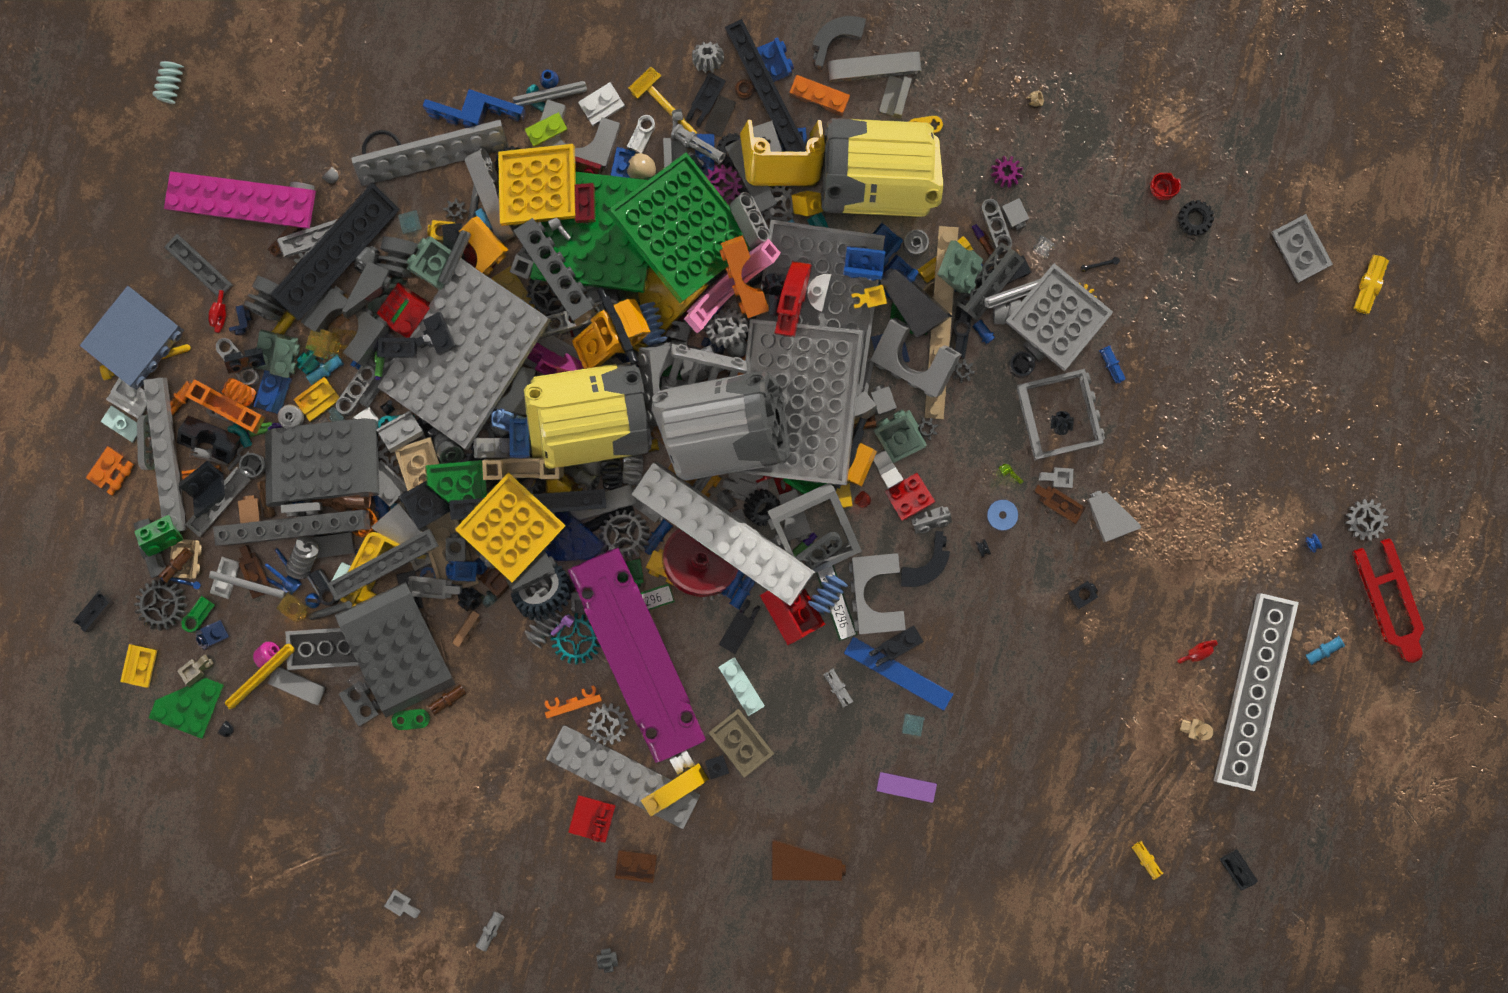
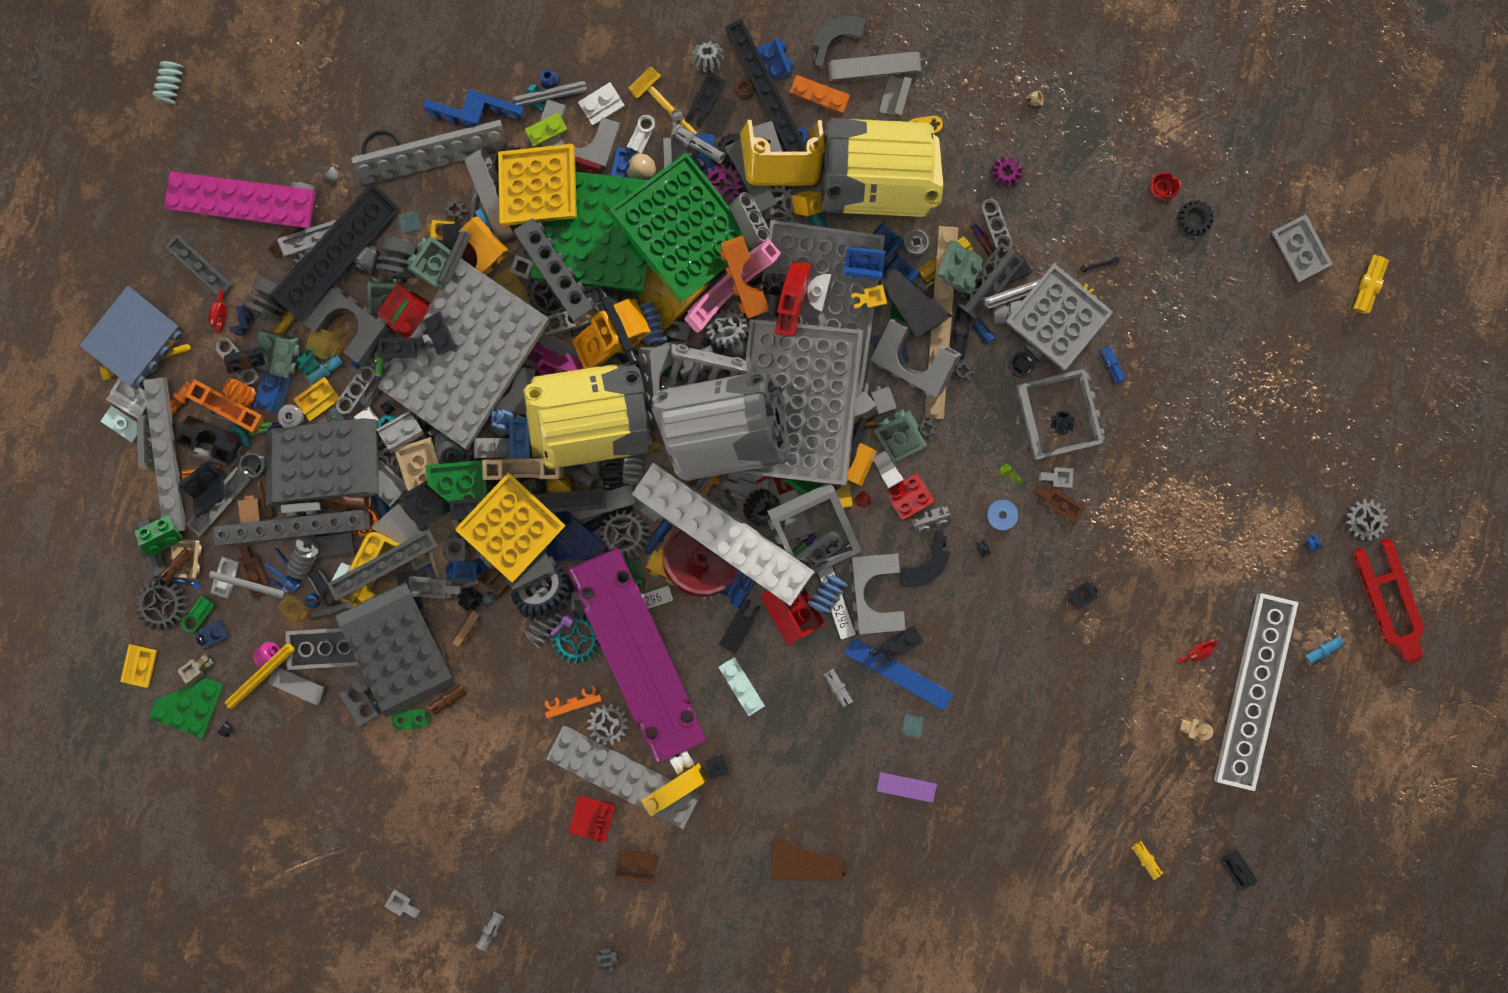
black hinge [73,591,114,632] -> none
orange plate [86,446,135,496] -> none
dark grey slope [342,261,392,319] -> none
light grey hand [548,218,571,241] -> none
dark red plate [574,183,596,223] -> none
dark tan plate [708,708,774,778] -> none
light grey brick [1001,198,1029,230] -> none
clear wheel [1032,235,1056,259] -> none
light grey slope [1087,490,1141,543] -> none

